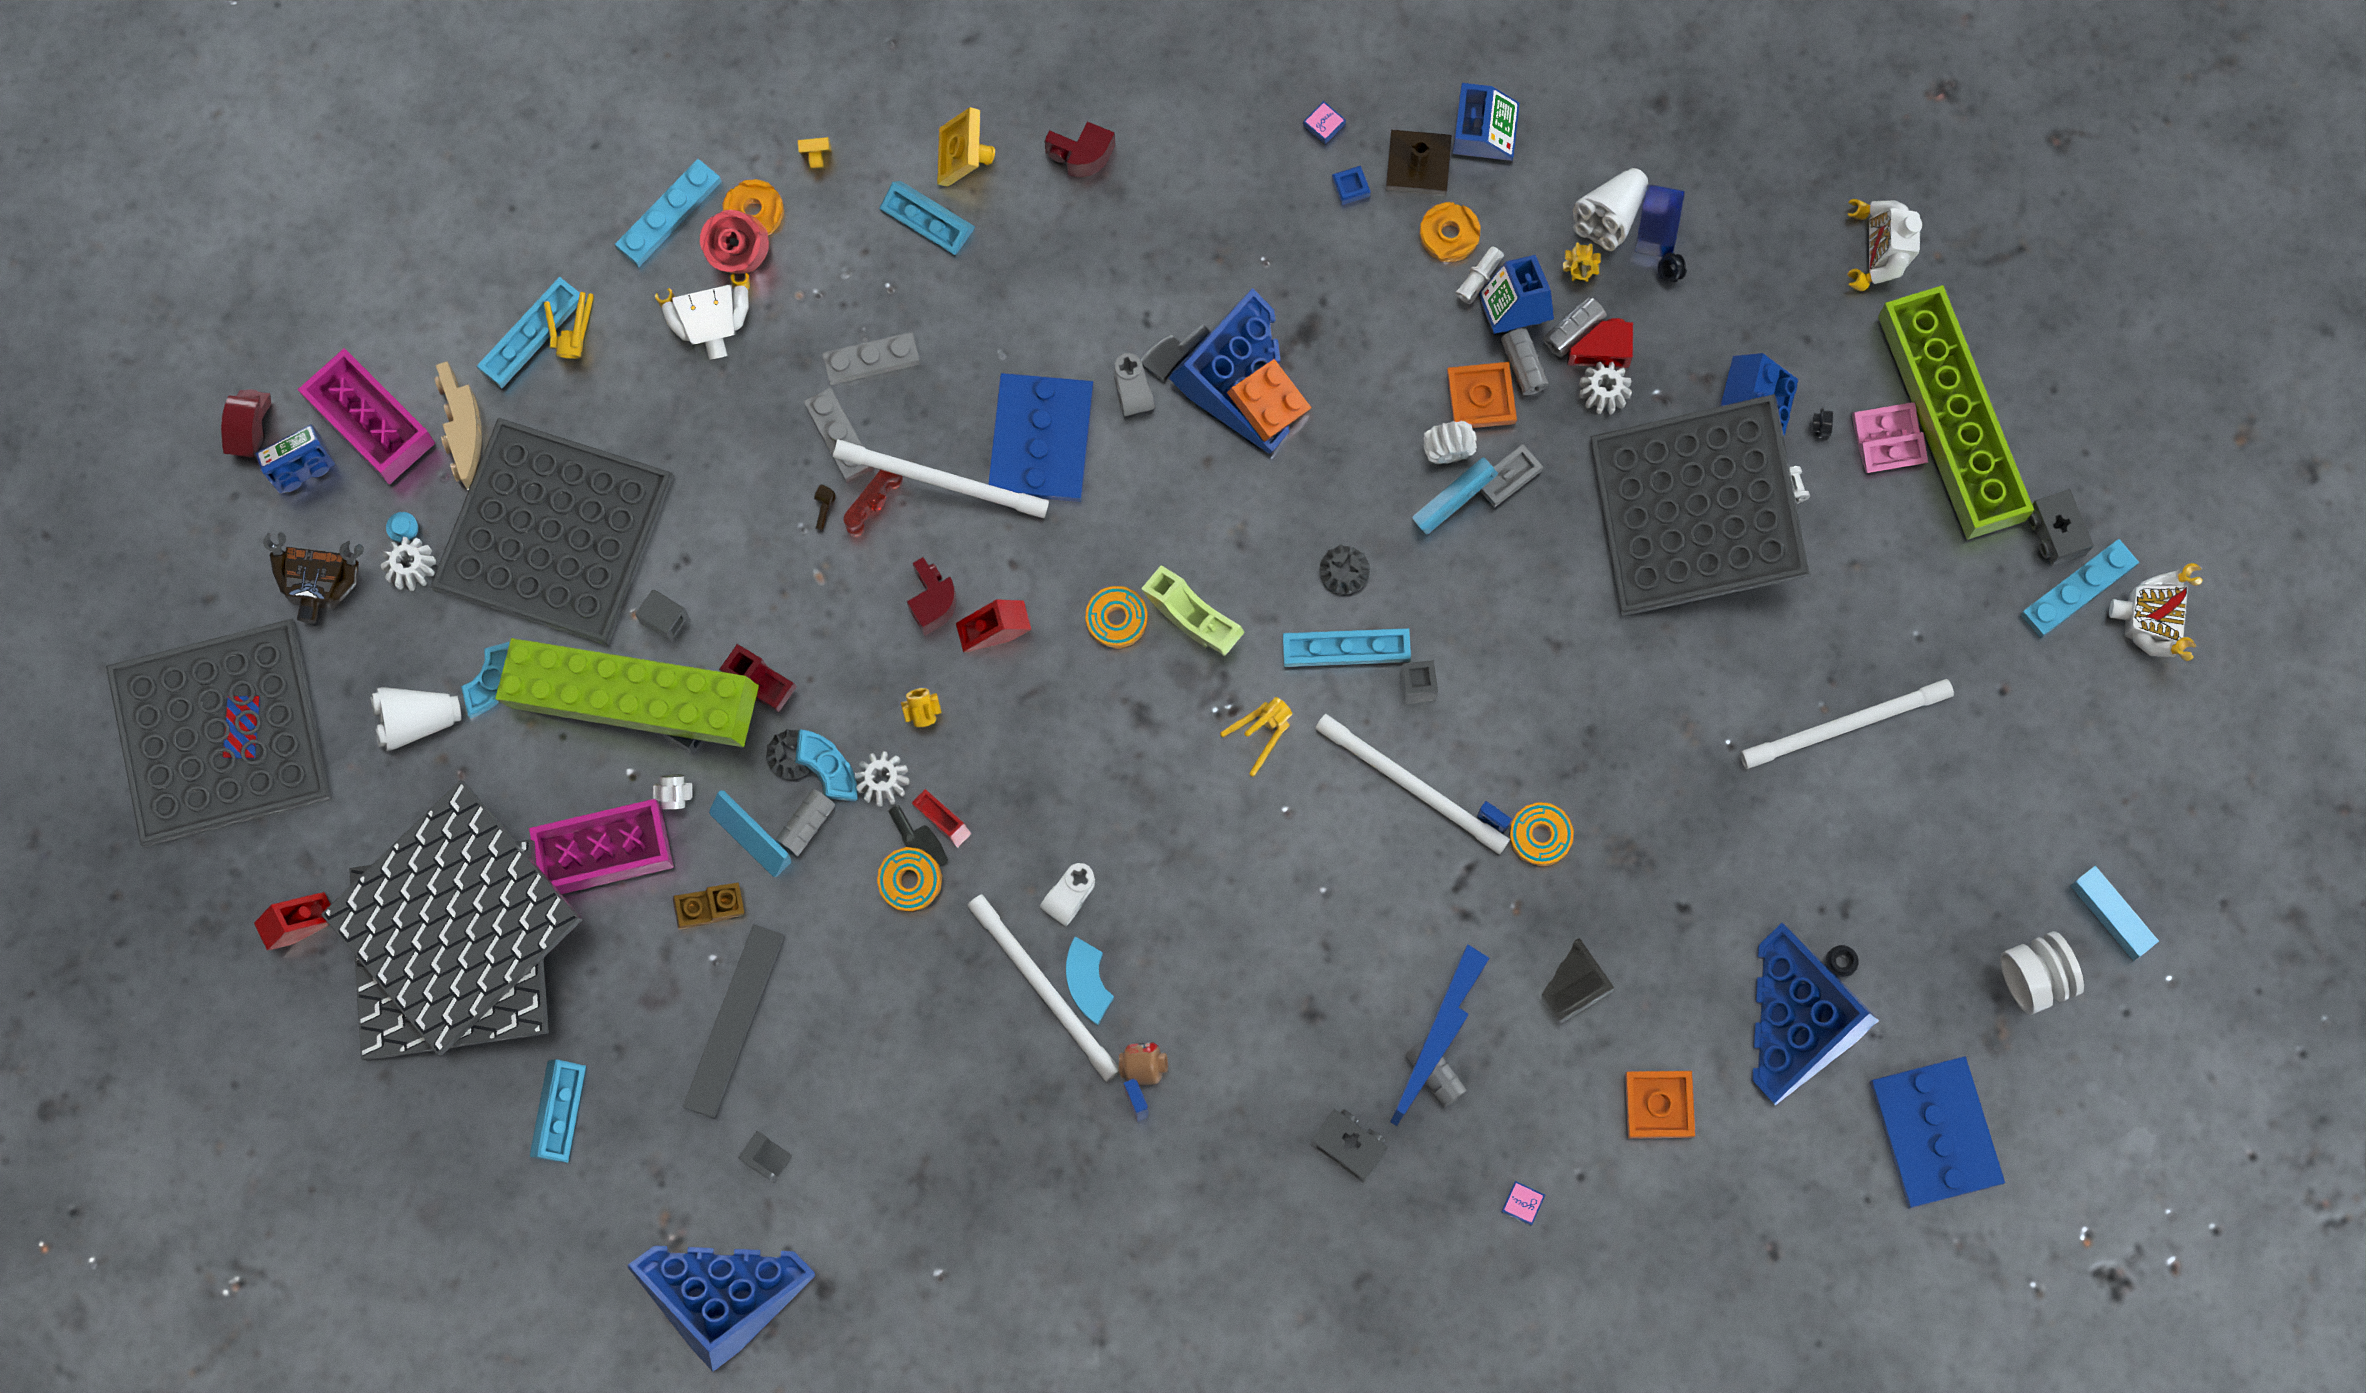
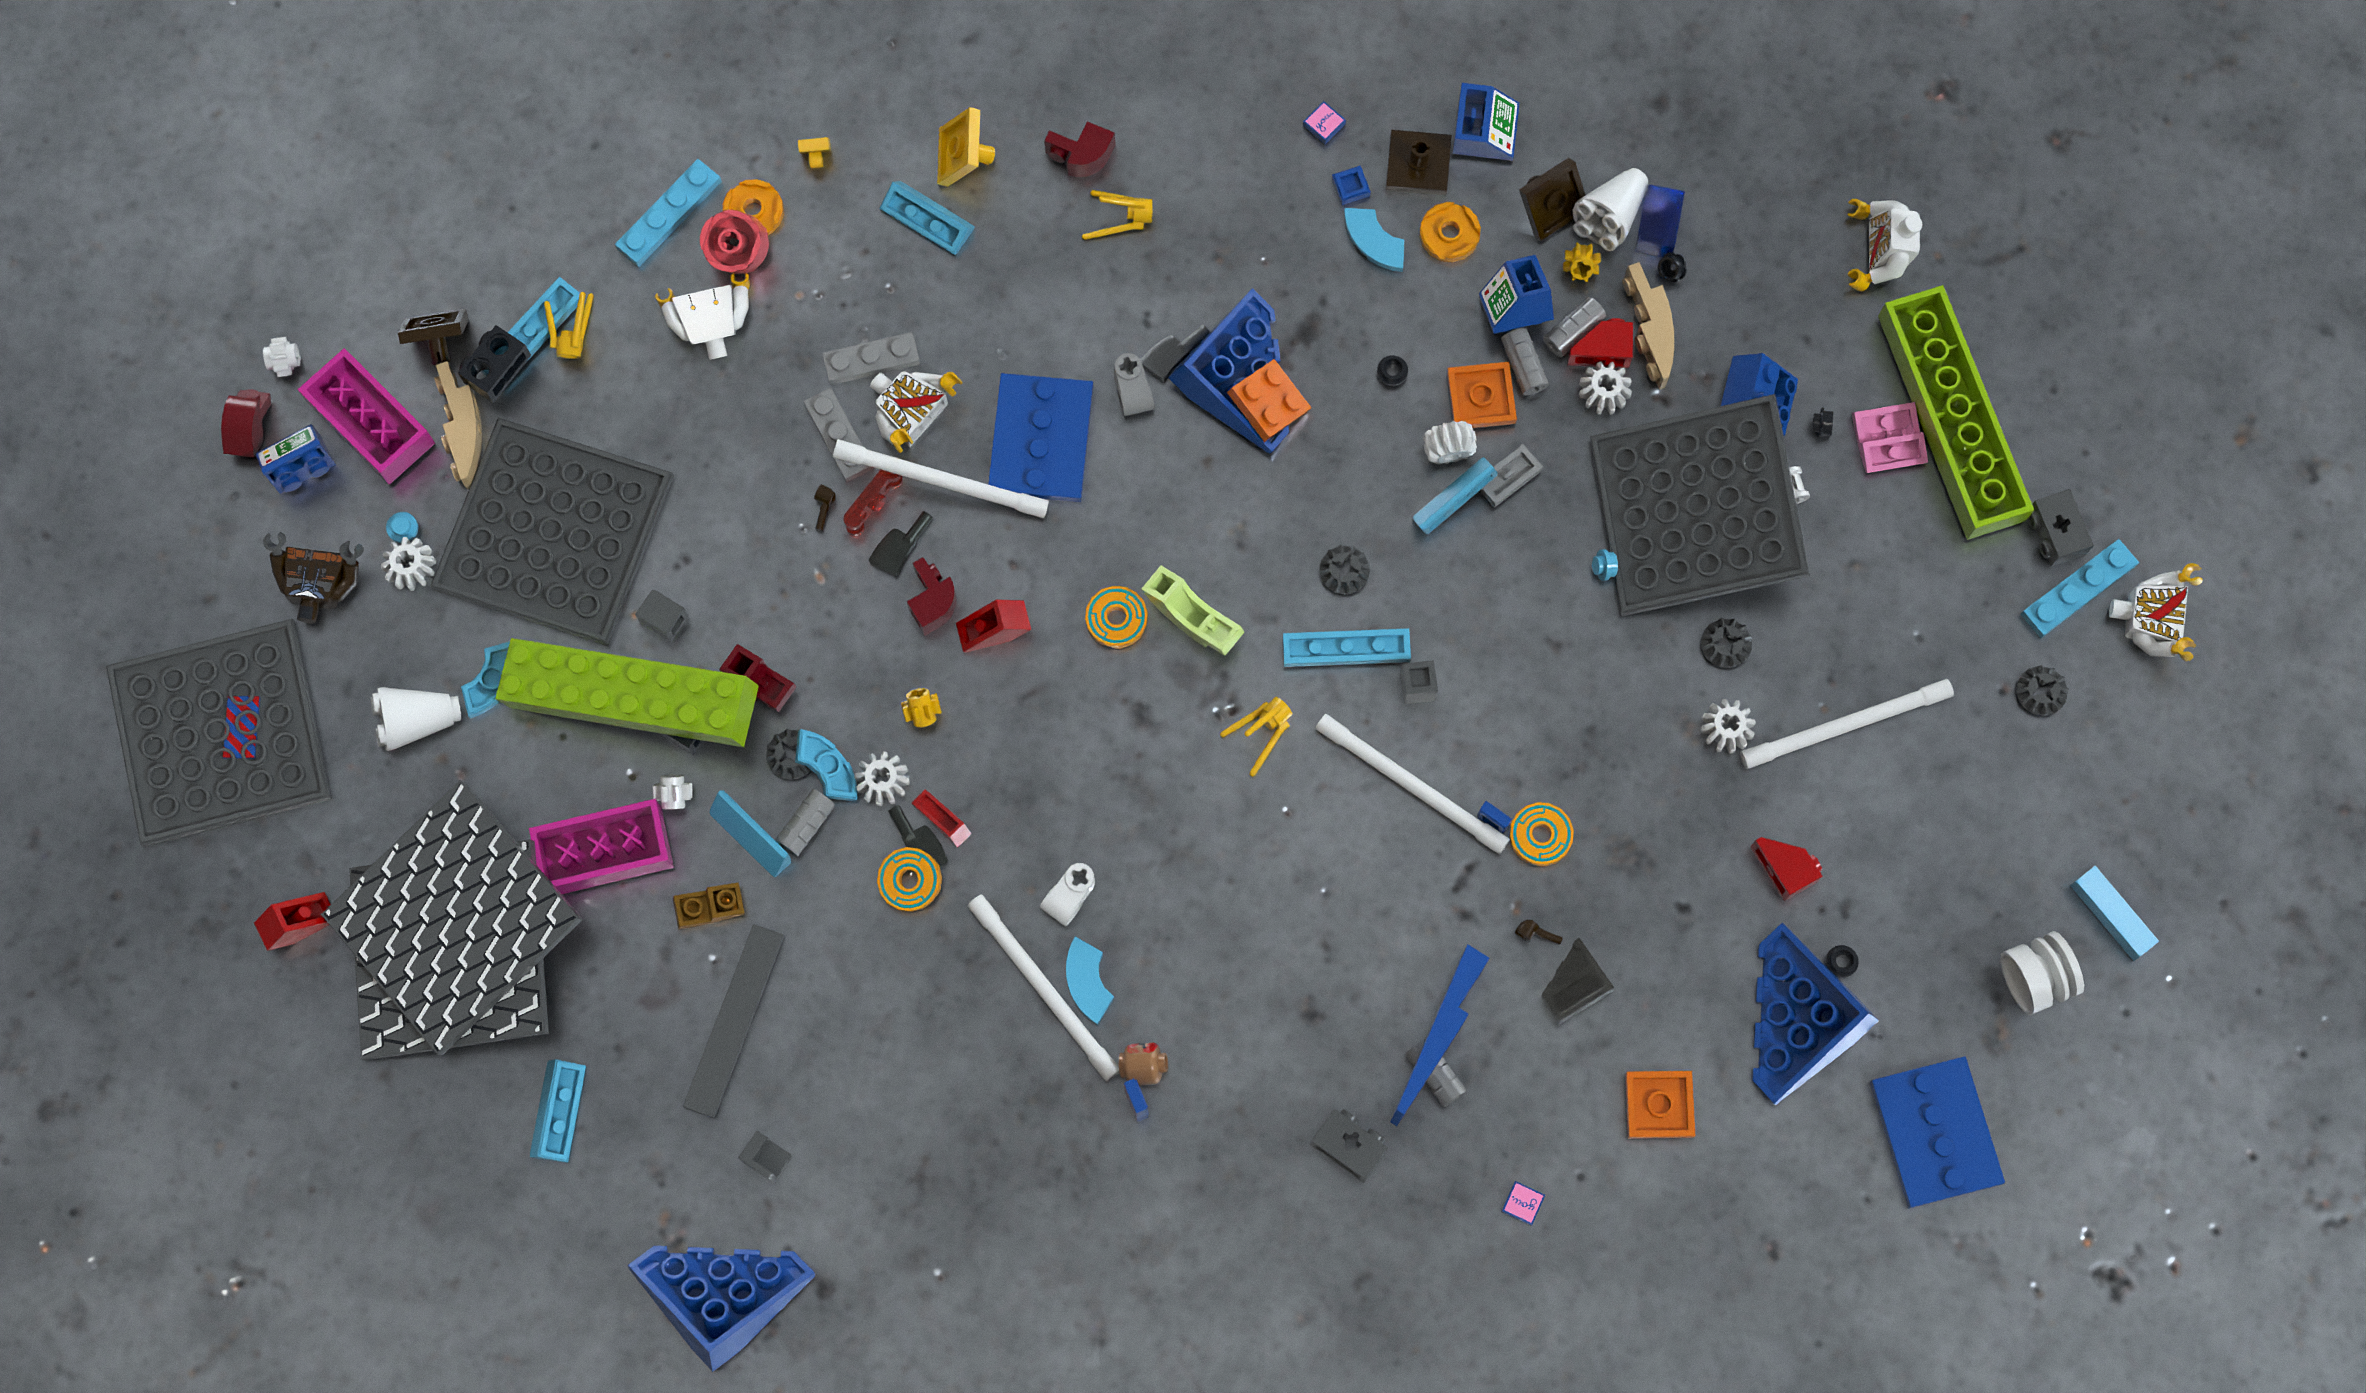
white axle [1455,246,1504,304] -> none
none -> white gear [263,337,300,377]
none -> dark brown tile [397,309,469,365]
none -> black brick [458,325,531,404]
none -> pearl dark grey piece [869,511,933,577]
none -> torso [870,371,963,453]
none -> yellow plant [1082,190,1153,240]
none -> medium azure tile [1344,208,1404,272]
none -> black plate [1377,355,1408,386]
none -> dark brown hand [1515,920,1563,945]
none -> dark brown tile [1519,157,1586,241]
none -> medium azure plate [1592,549,1618,581]
none -> tan slope [1622,262,1674,390]
none -> white gear [1700,699,1756,754]
none -> dark grey gear [1701,618,1752,668]
none -> red slope [1751,837,1823,902]
none -> dark grey gear [2016,665,2069,716]

